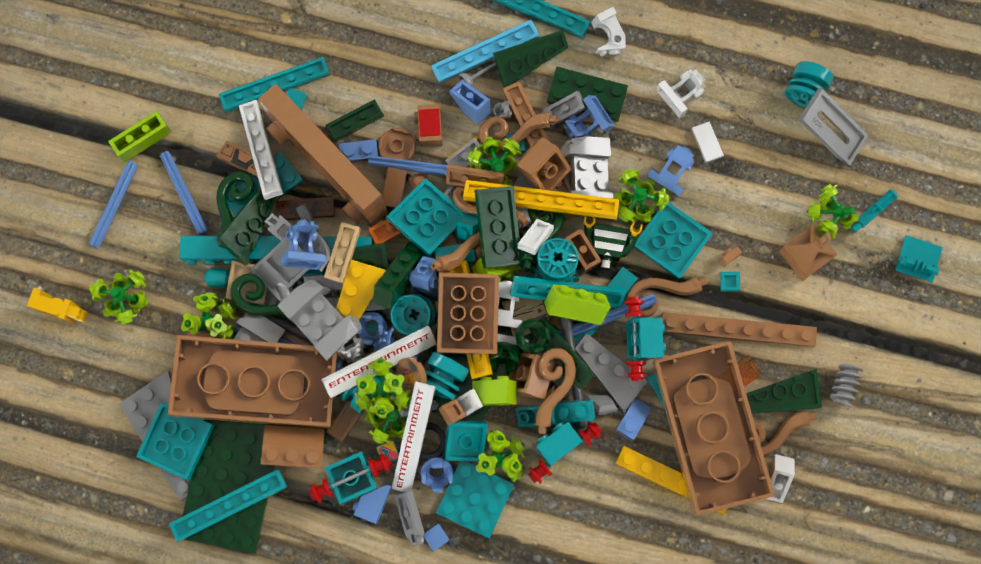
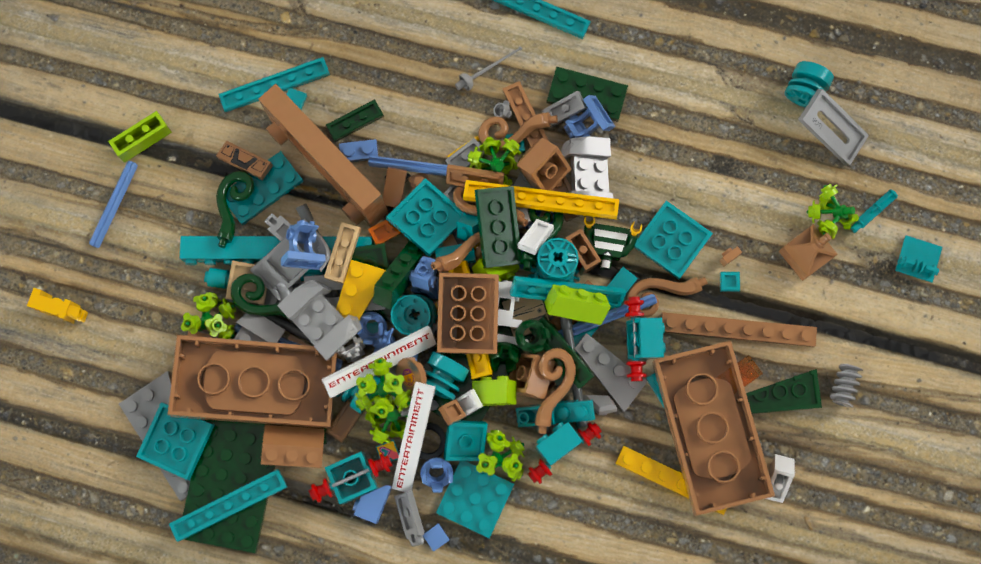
lime plant [89,270,148,324] -> none
medium blue axle [160,151,208,235] -> none
dark green wing [216,186,278,266] -> none
white tile [239,100,283,200] -> none
reddish brown tile [277,197,335,220] -> none
medium nougat tile [378,128,416,160] -> none
brick [414,104,443,147] -> none
medium azure plate [431,20,539,84] -> none
medium blue slope [450,80,491,124] -> none
dark green wing [493,30,569,88] -> none
white tile [591,7,626,56] -> none
lime plant [613,169,669,222] -> none
medium blue slope [615,398,651,441] -> none
medium blue tile [647,145,694,196] -> none
white tile [656,69,706,119] -> none
white tile [691,122,724,163] -> none
medium nougat plant [754,410,816,457] -> none

